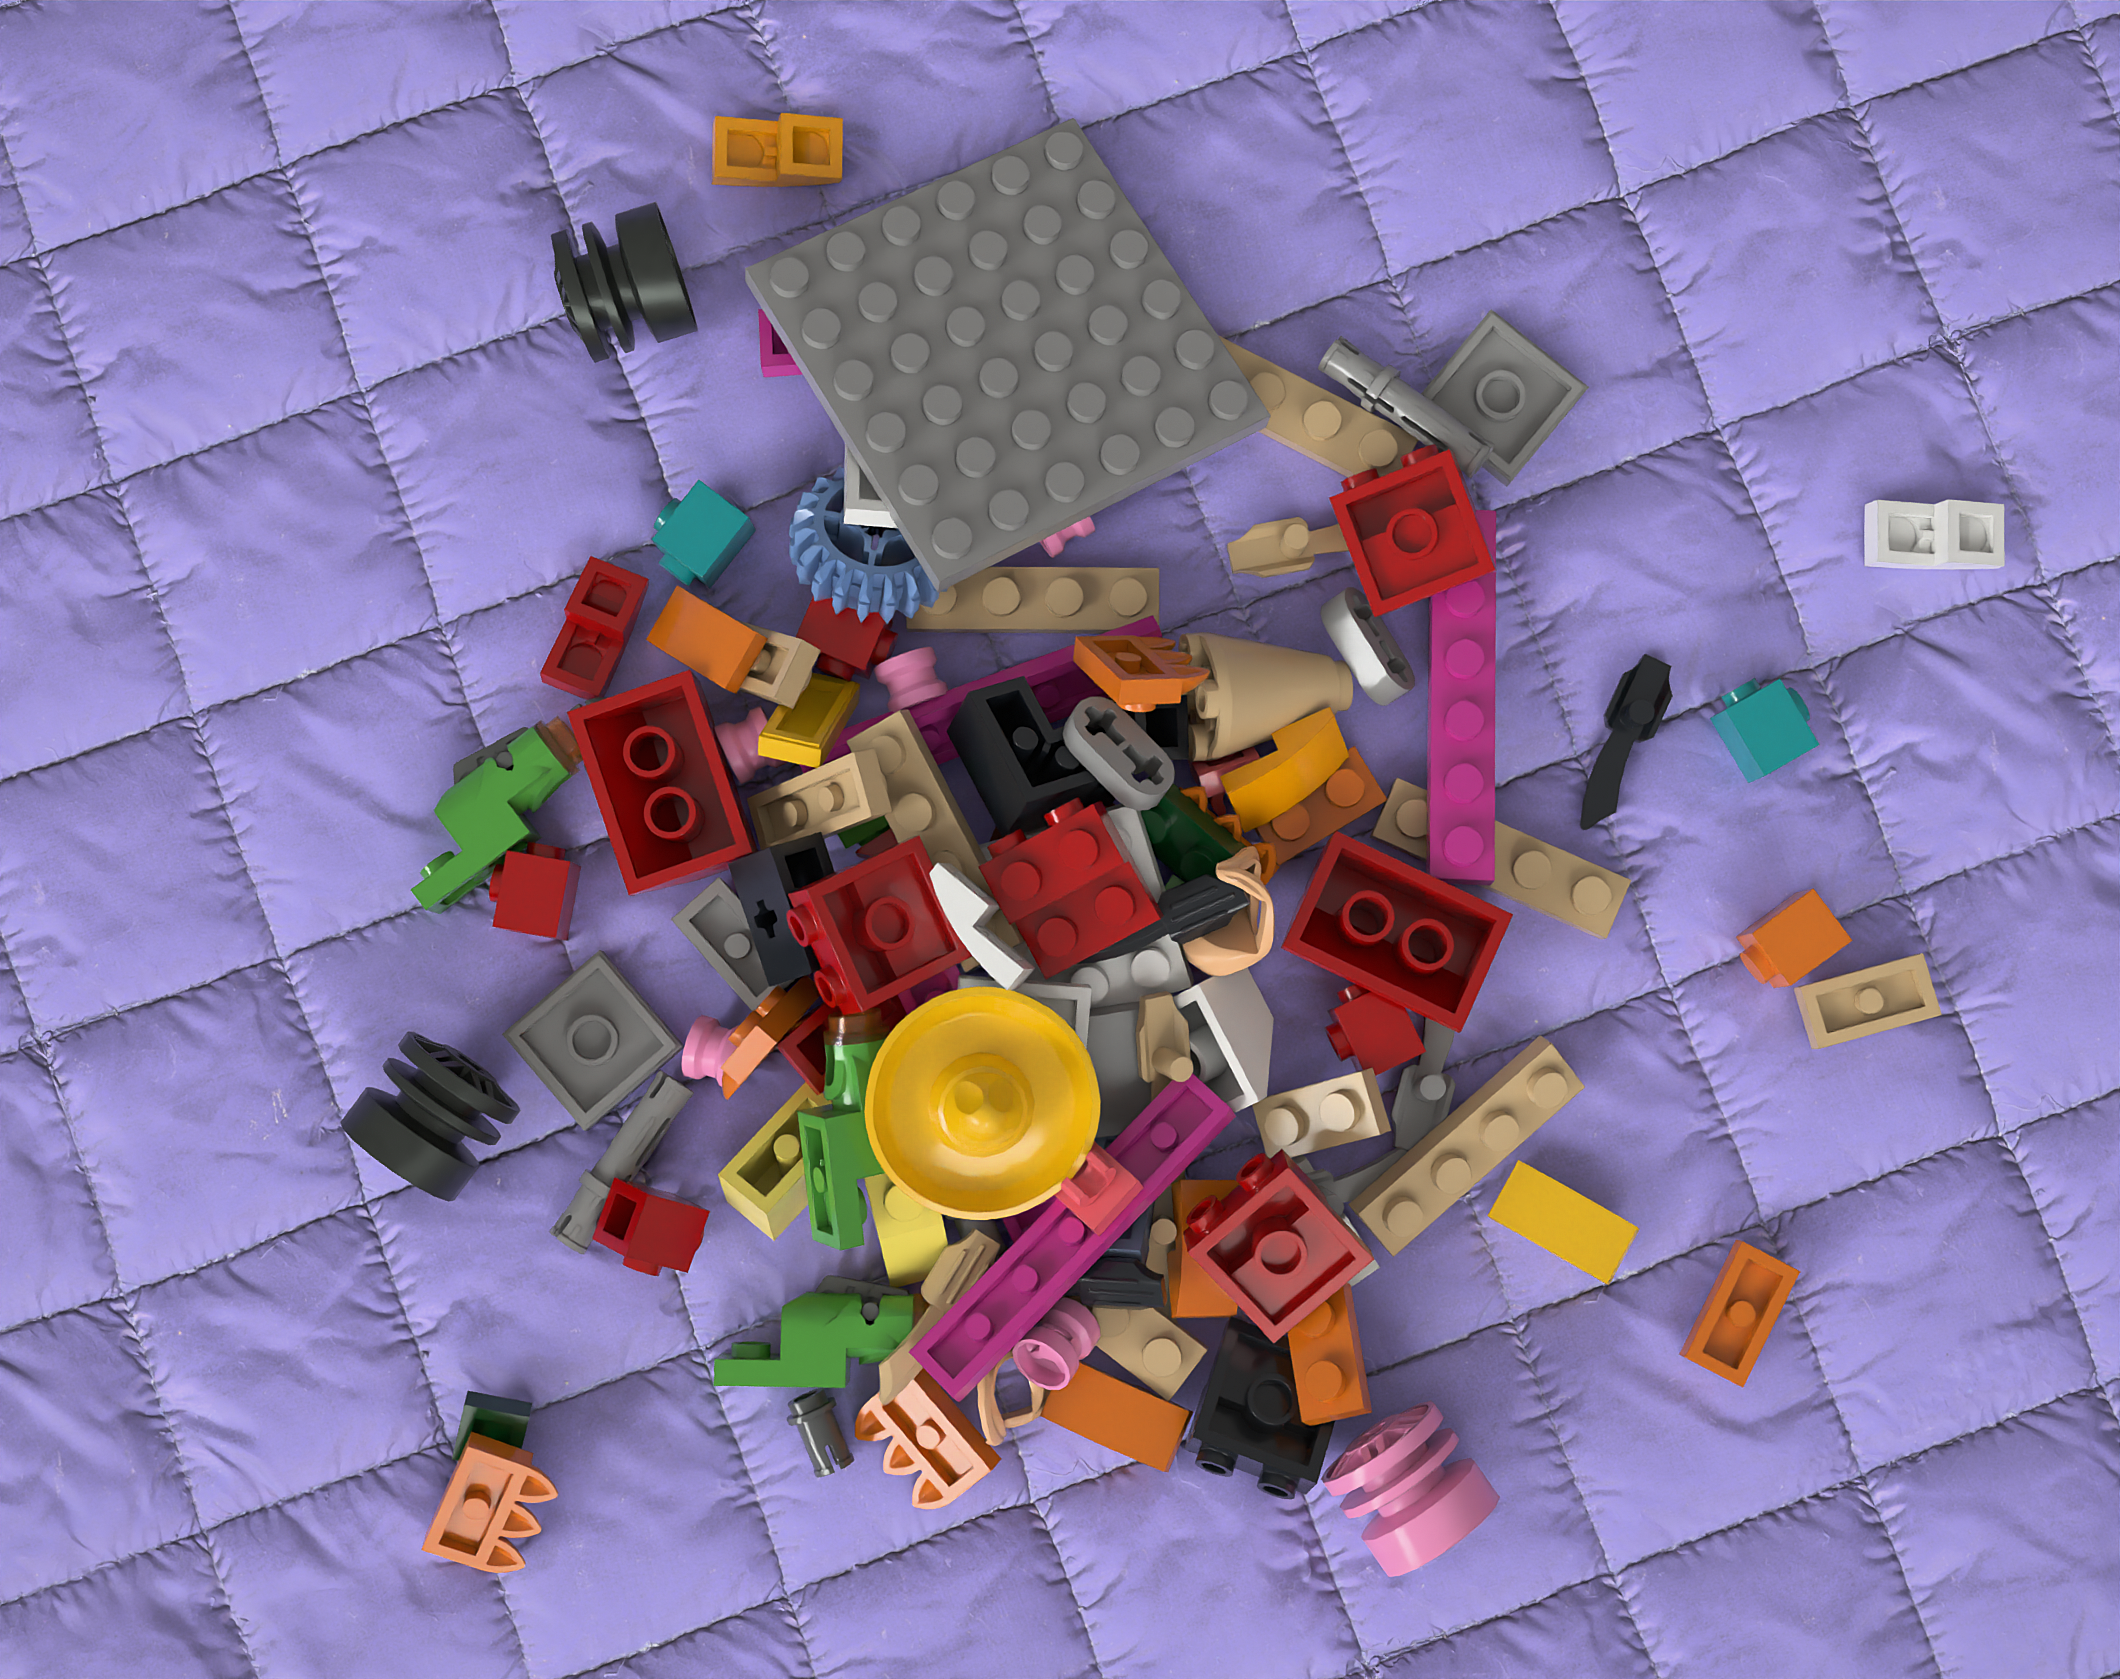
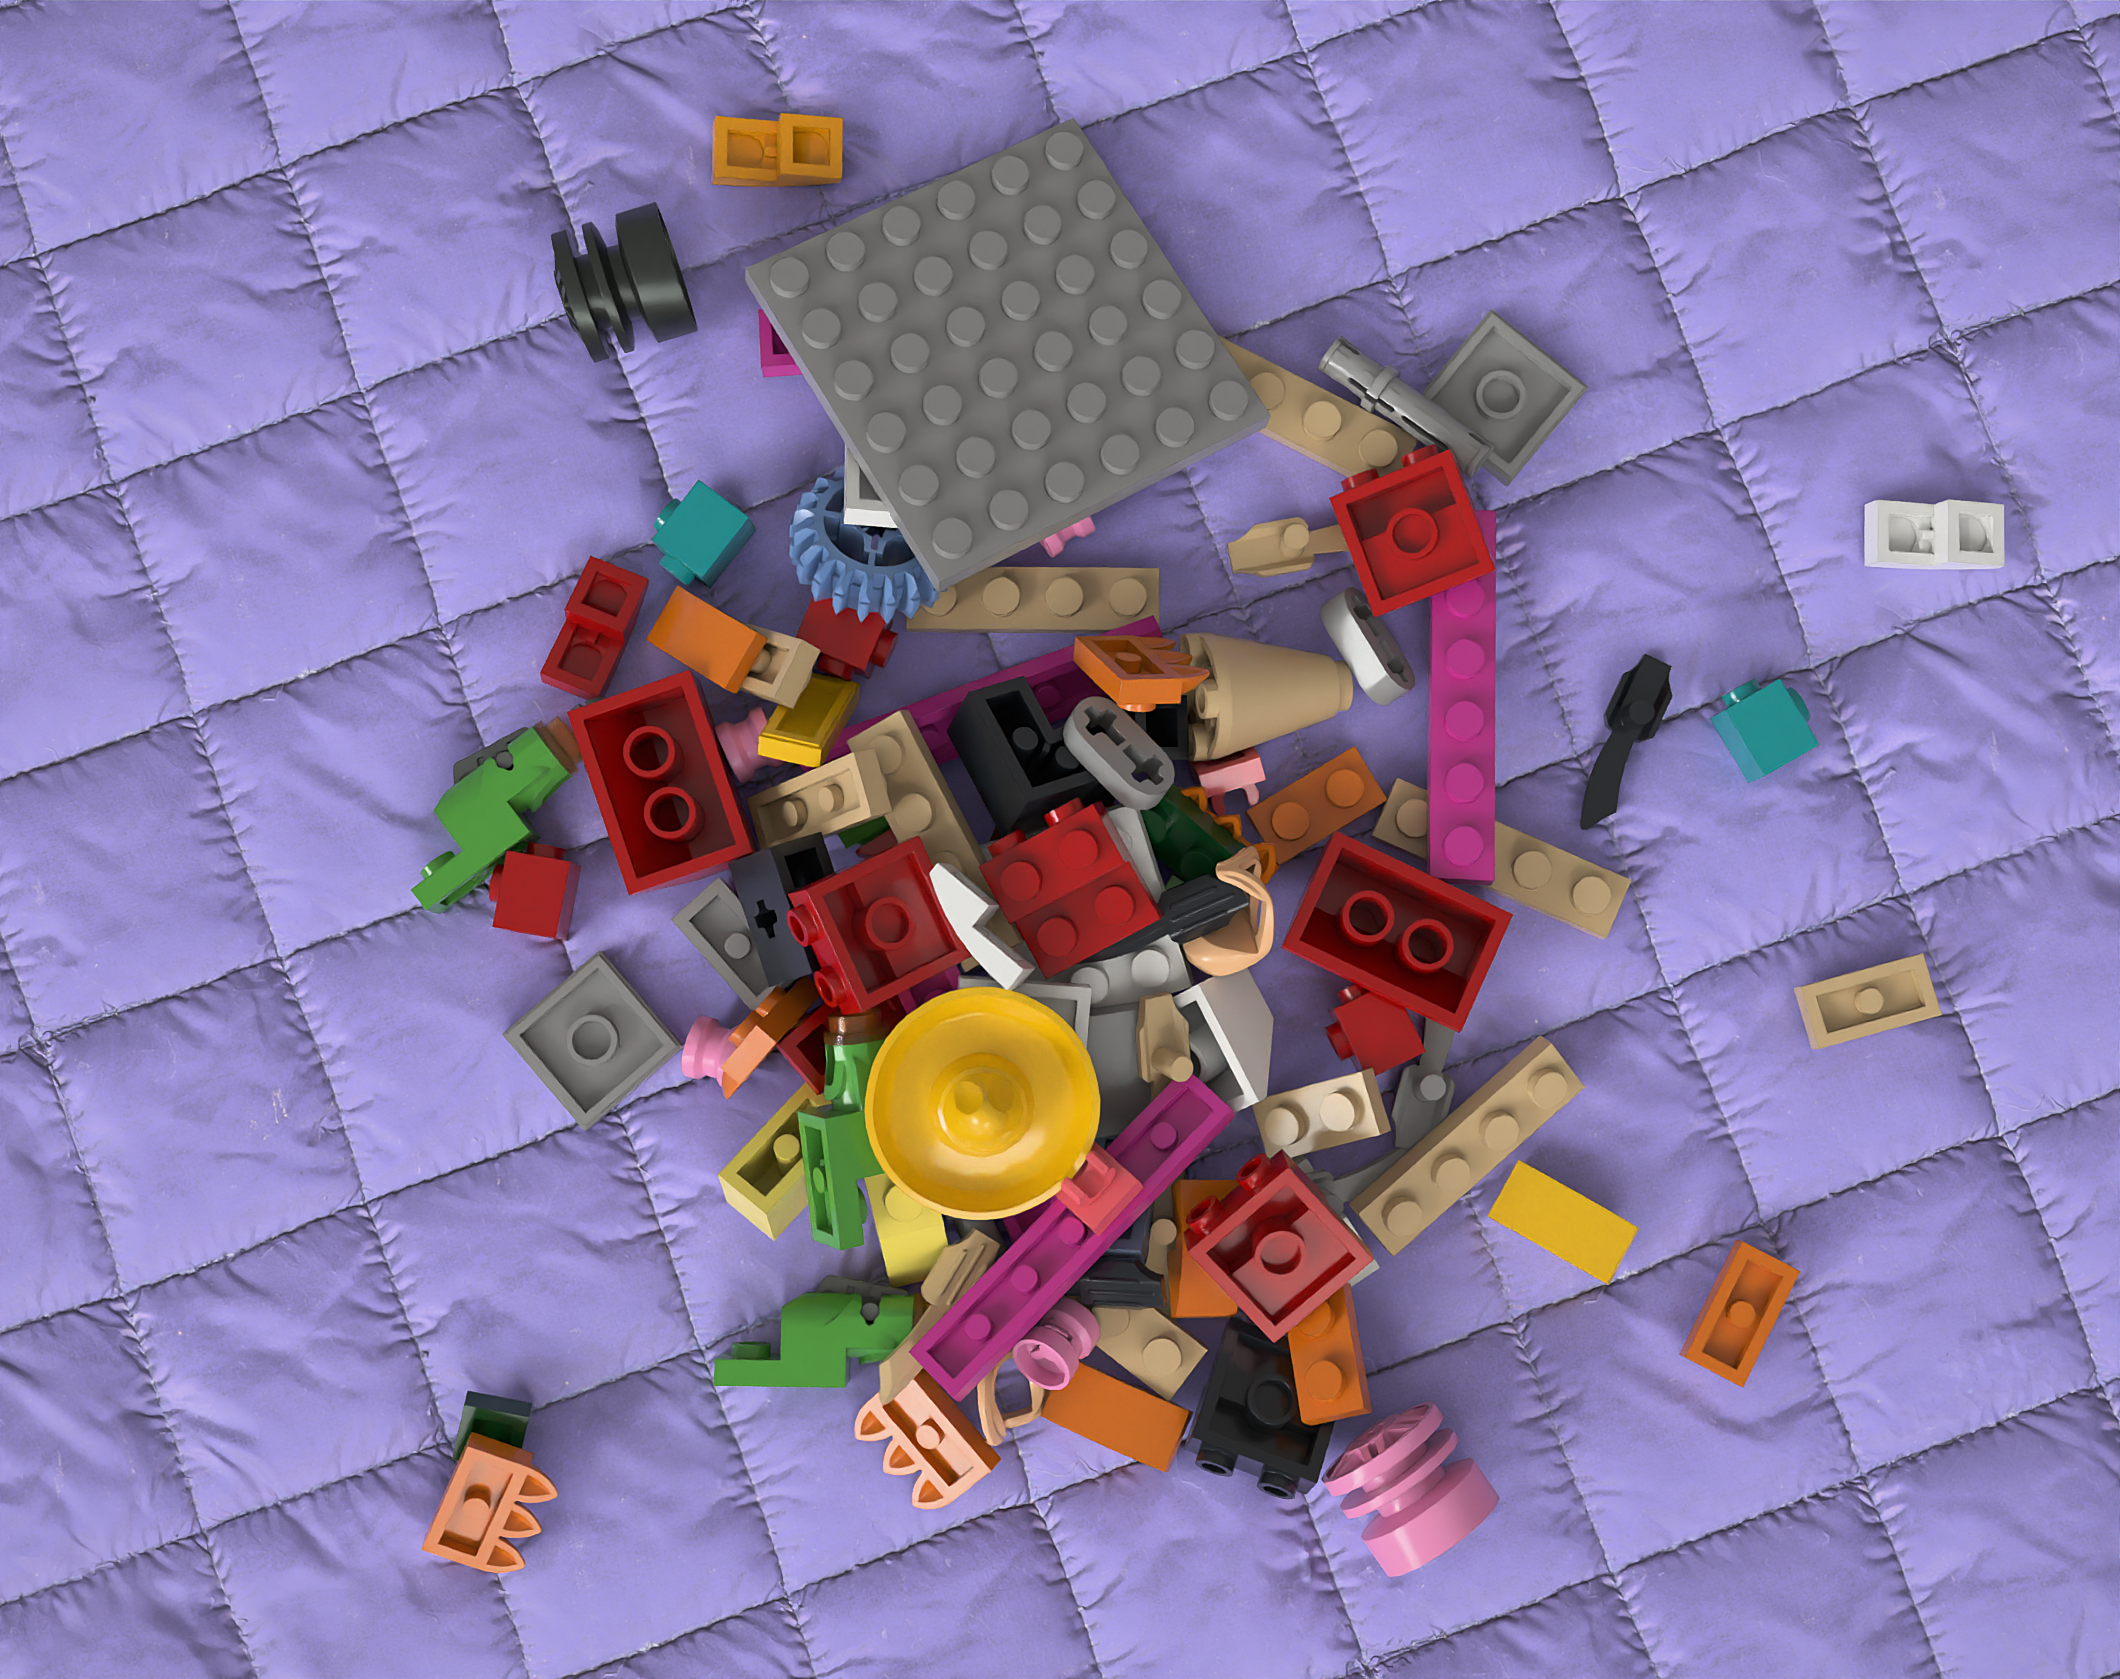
pearl dark grey wheel [341,1031,521,1202] -> none
light grey pin [549,1070,694,1254] -> none
red brick [592,1177,710,1276] -> none
dark grey pin [787,1388,855,1478] -> none
bright pink wheel [874,647,949,713] -> none
light orange slope [1219,707,1349,833] -> none
orange brick [1736,888,1853,988] -> none

